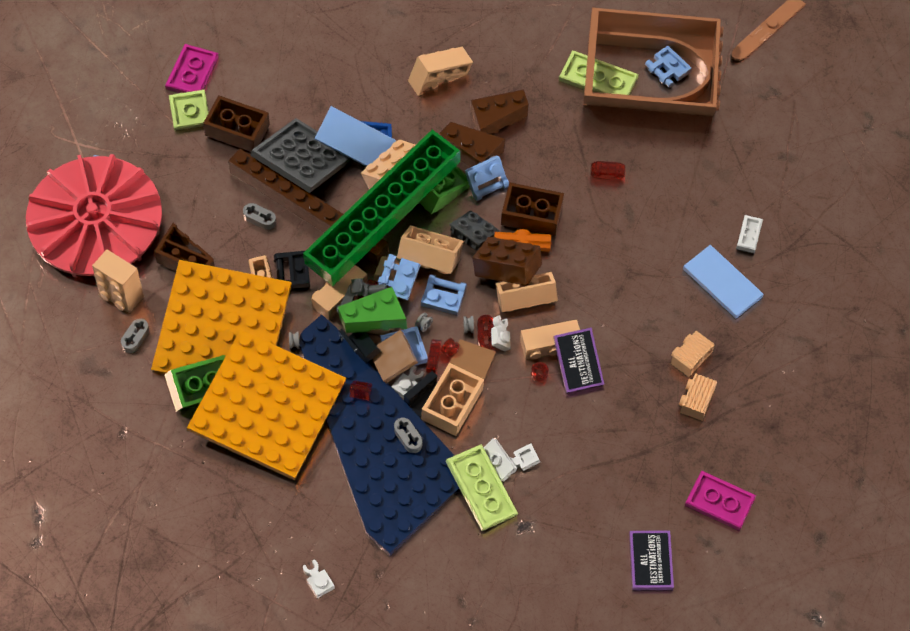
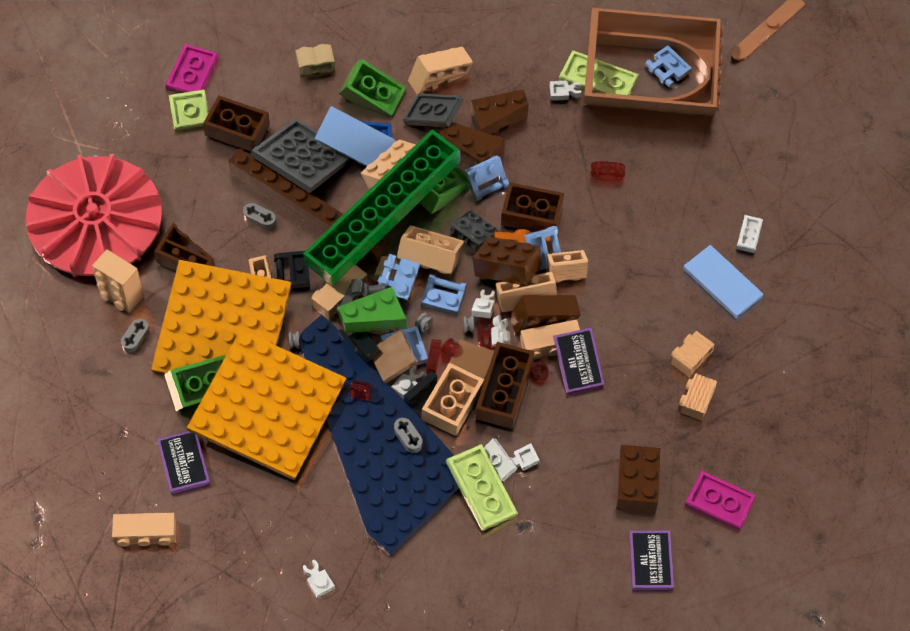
none -> light nougat brick [112,513,176,547]
none -> black tile [157,431,210,494]
none -> tan brick [295,44,335,76]
none -> bright green slope [339,59,406,117]
none -> dark grey tile [402,93,464,127]
none -> white plate [471,290,495,318]
none -> reddish brown brick [475,342,535,429]
none -> reddish brown wedge [510,295,581,335]
none -> light blue plate [524,226,561,271]
none -> light nougat brick [546,250,588,283]
none -> white plate [549,81,581,100]
none -> reddish brown brick [616,445,661,512]

